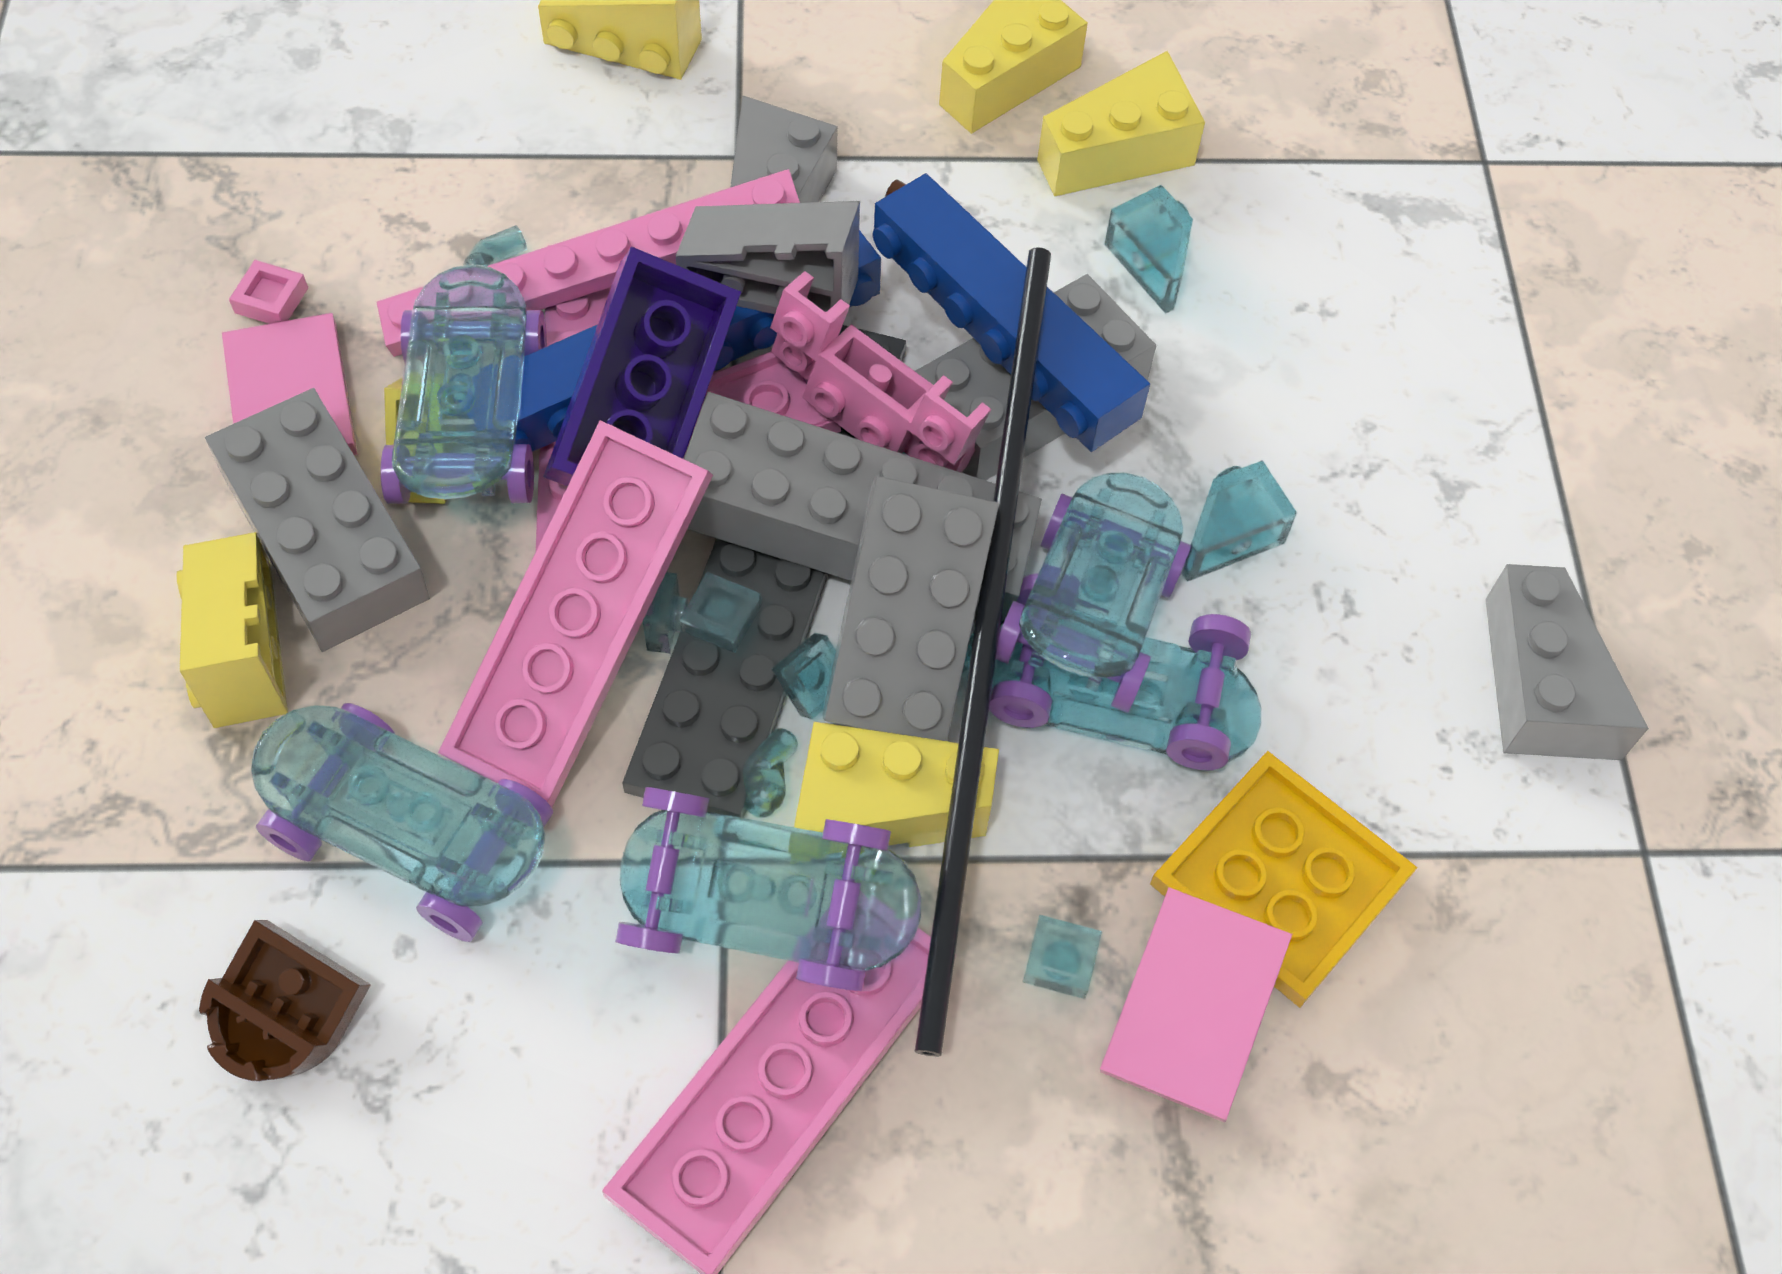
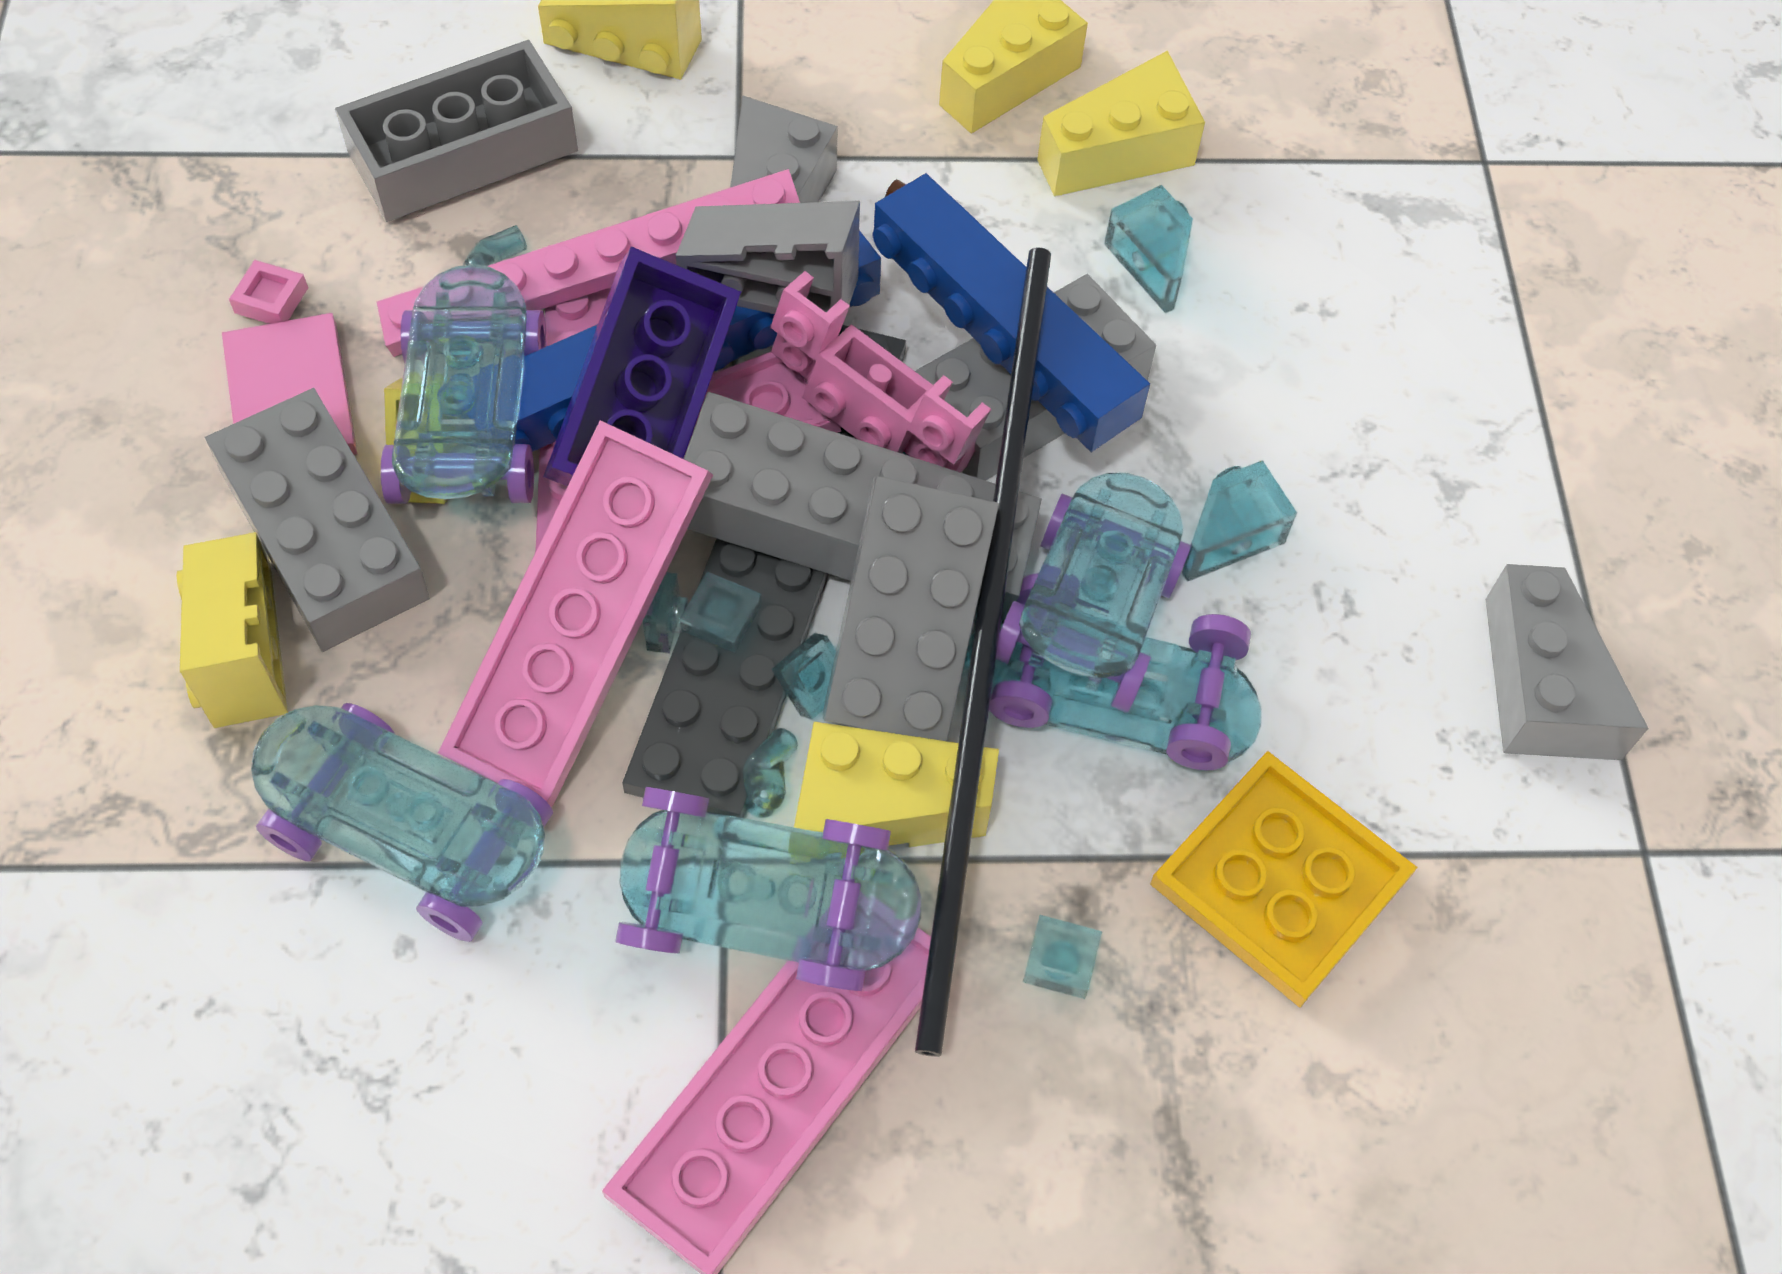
reddish brown slope [199,920,371,1081] -> none
bright pink tile [1100,887,1292,1122] -> none
none -> light grey brick [335,39,578,222]

